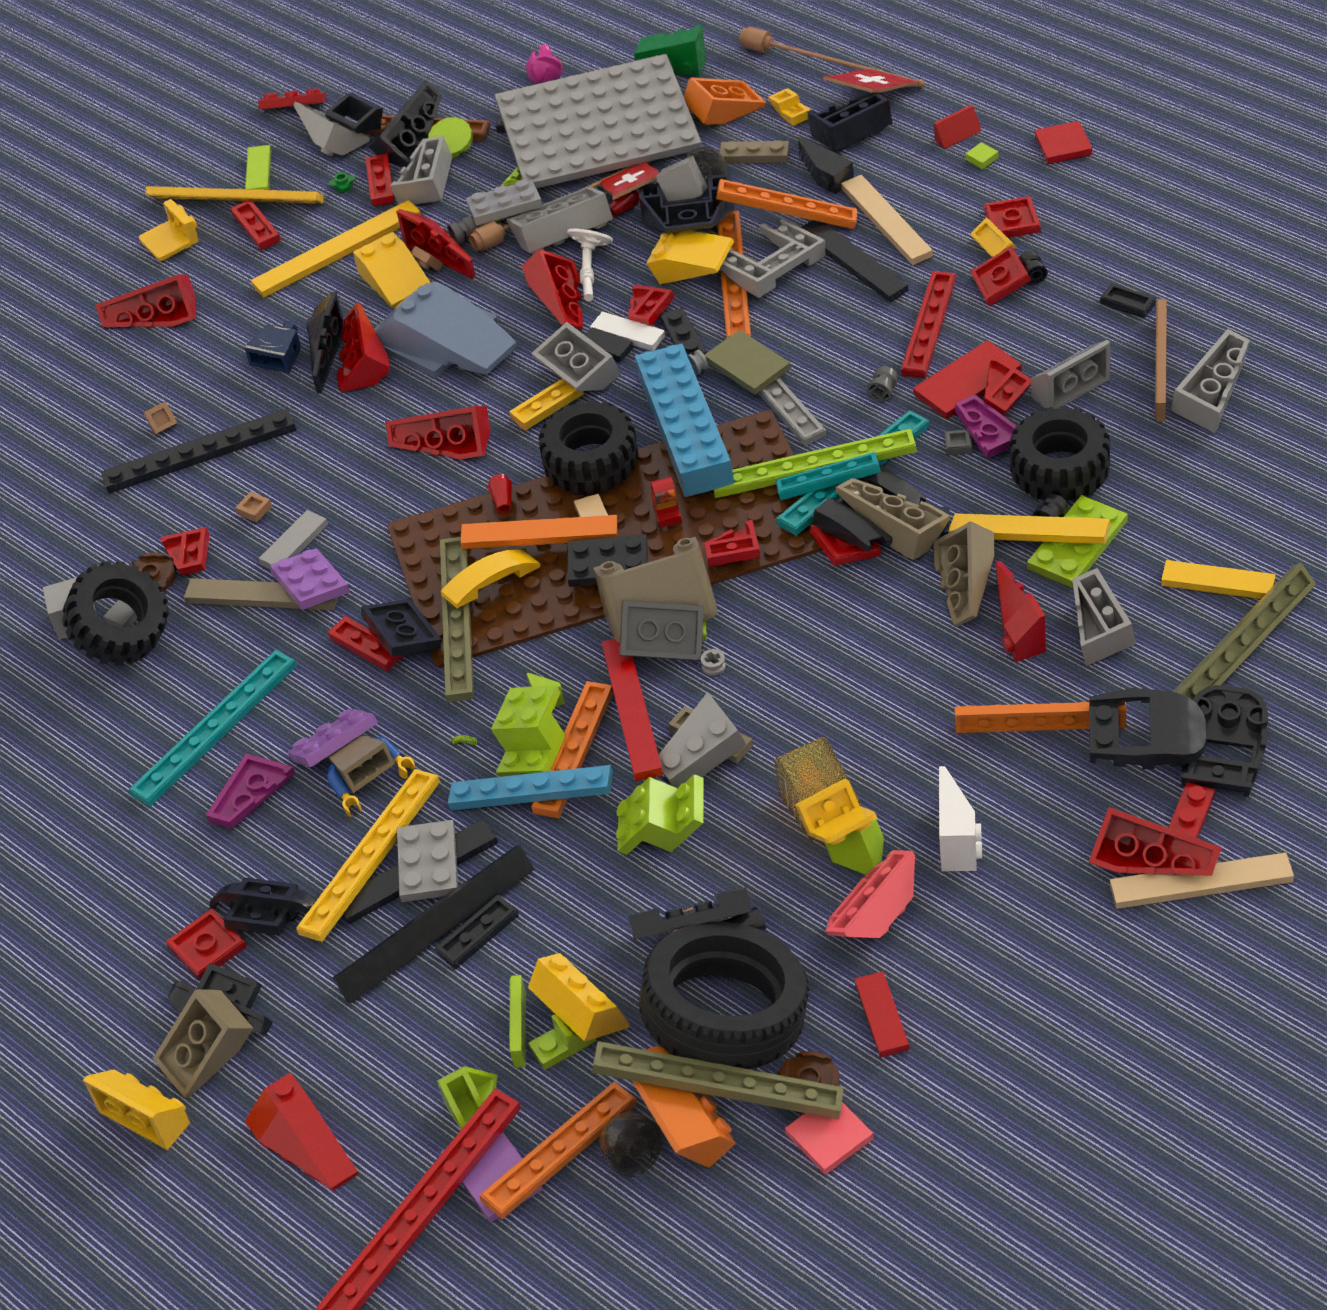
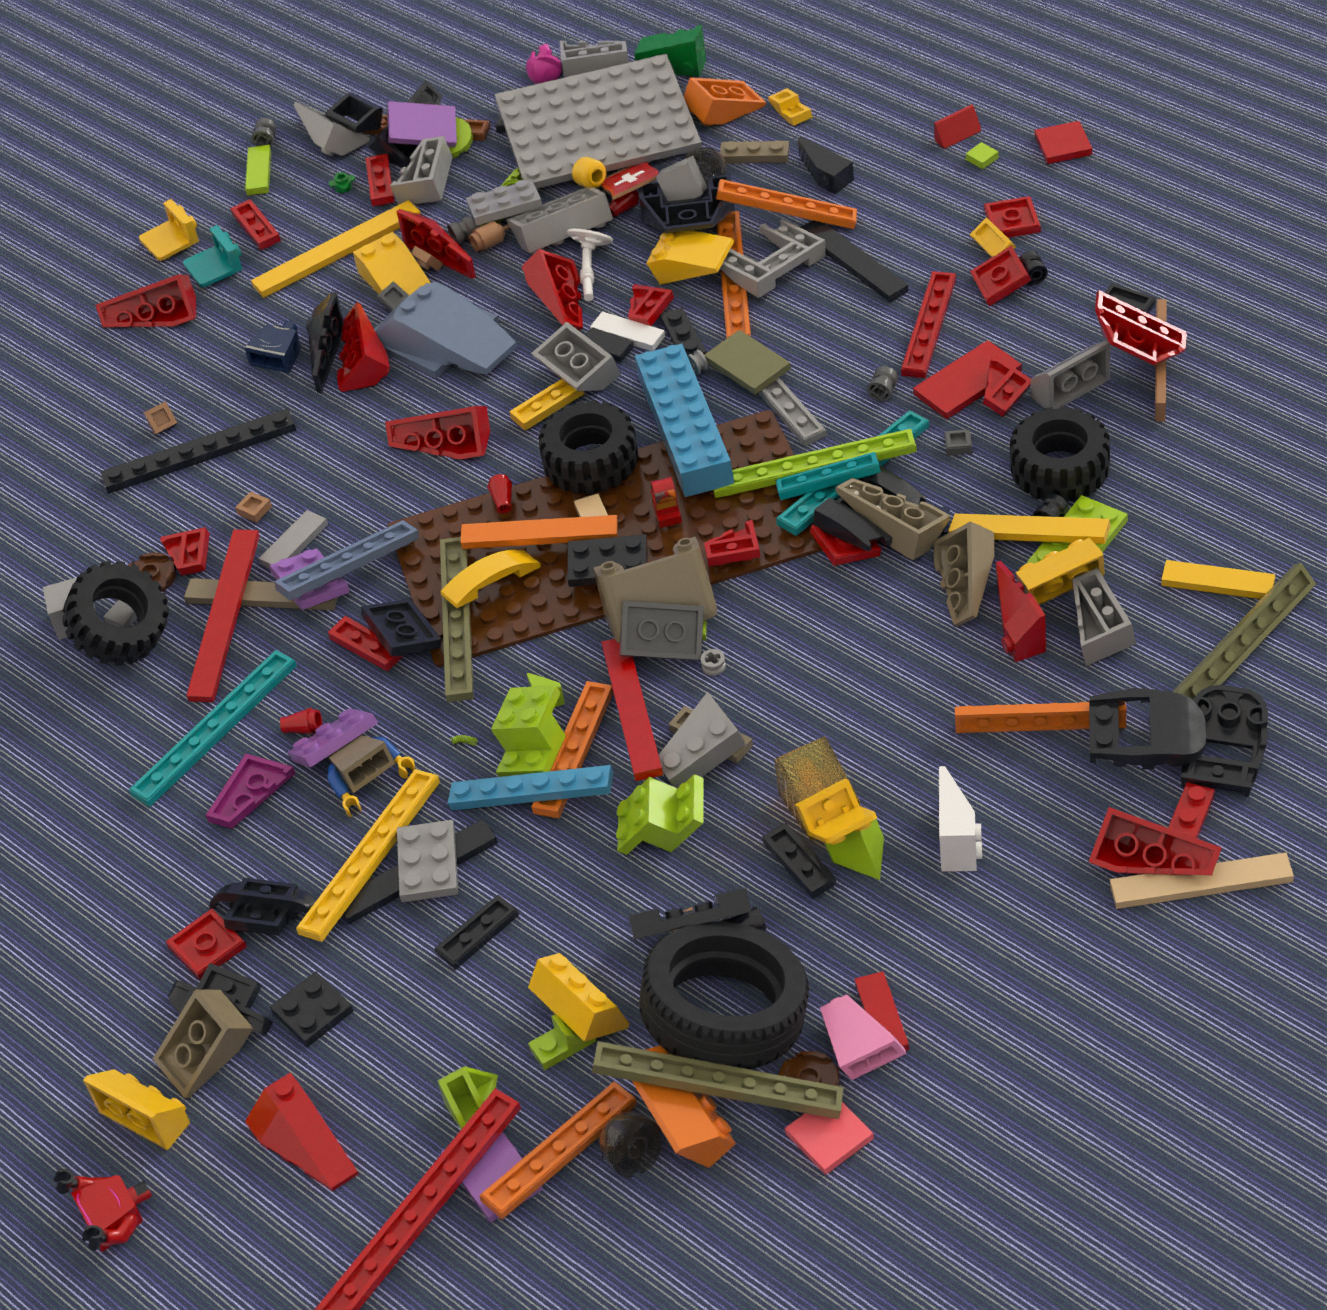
yellow tile [146,186,324,204] -> none
red plate [258,88,327,109] -> none
black tile [332,845,534,1003] -> none
lime tile [509,975,526,1068] -> none
medium nougat flag [739,27,925,93] -> none
black wedge [807,92,893,151] -> none
coral wedge [825,850,915,938] -> none
tan tile [841,175,933,265] -> none
magenta wing [955,395,1016,458] -> none
light grey wedge [1171,329,1250,433] -> none
none -> red torso [54,1169,152,1252]
none -> teal bracket [183,225,243,287]
none -> red tile [186,529,260,702]
none -> dark grey wheel [252,118,277,147]
none -> black plate [270,971,354,1047]
none -> sand blue plate [274,520,419,601]
none -> red cone [280,707,322,734]
none -> dark grey tile [377,281,409,312]
none -> medium lavender tile [387,101,457,147]
none -> light grey wedge [560,41,629,78]
none -> yellow head [572,157,606,189]
none -> black plate [762,823,836,899]
none -> bright pink slope [820,994,906,1080]
none -> yellow slope [1015,538,1105,605]
none -> red wedge [1095,290,1187,365]

